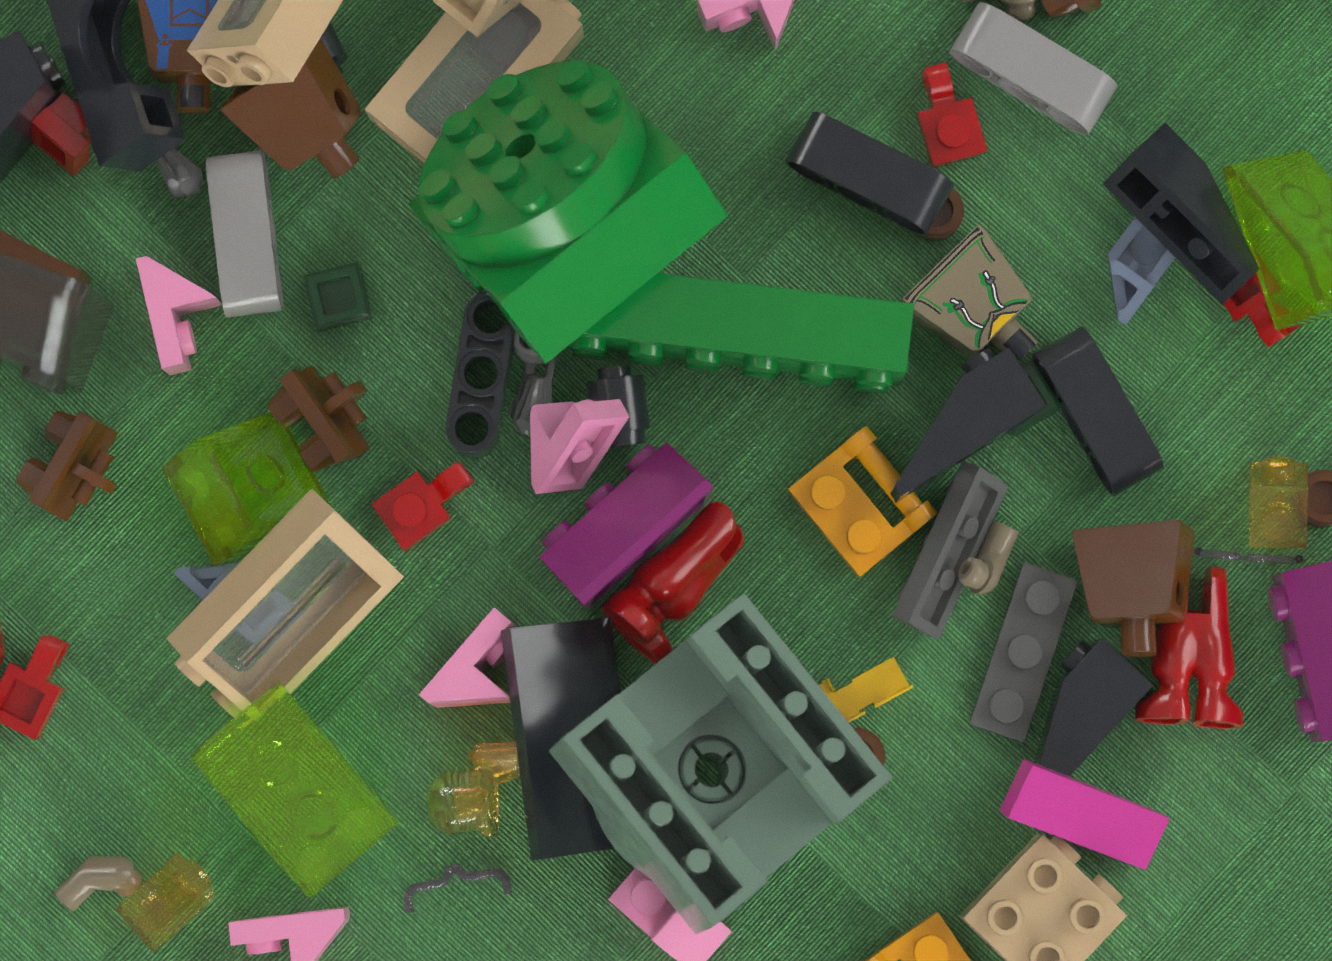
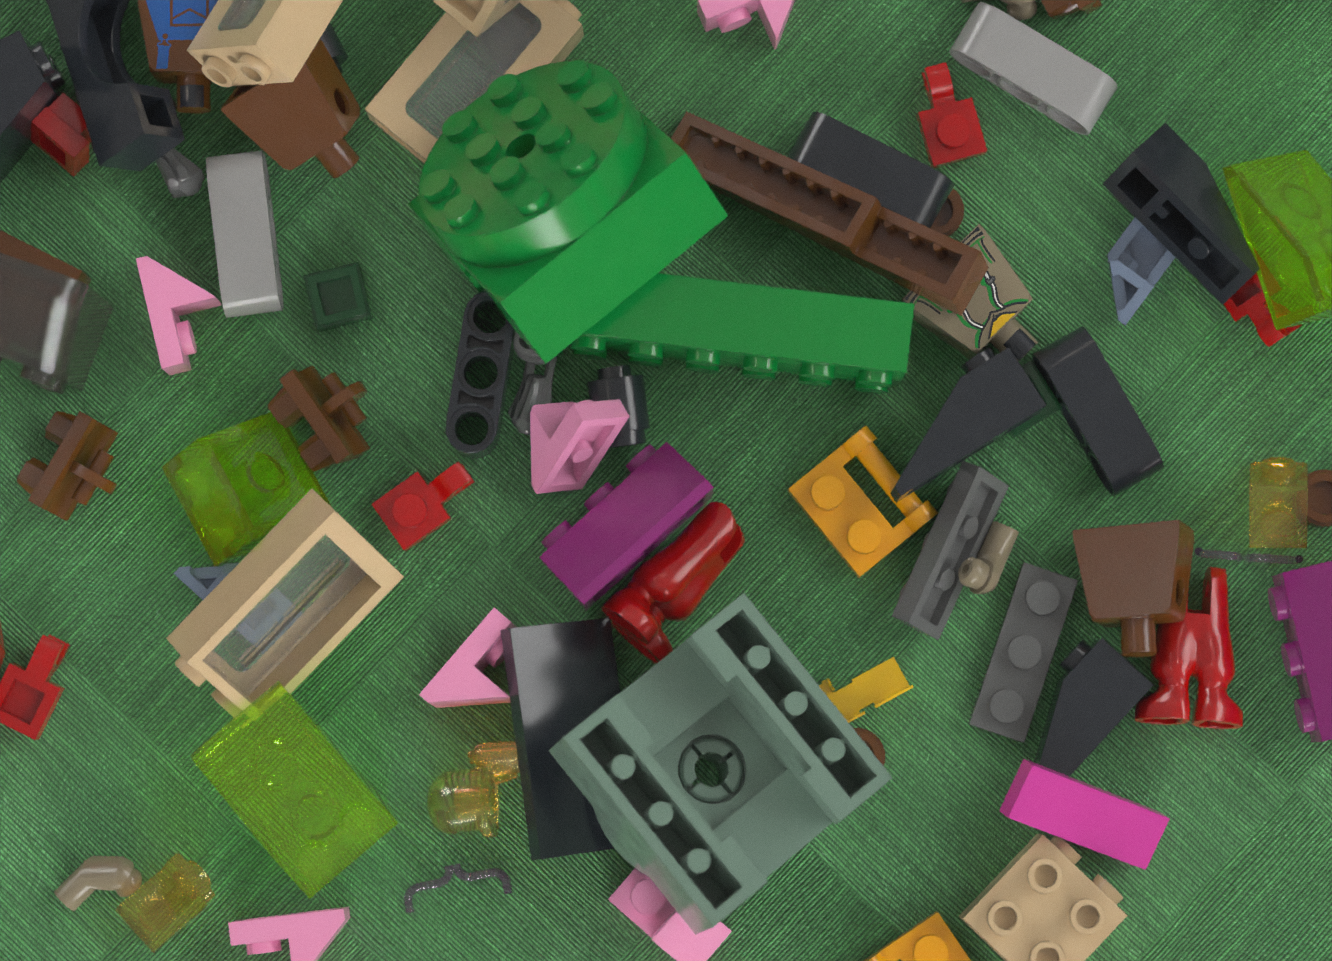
none -> reddish brown slope [671,111,989,316]

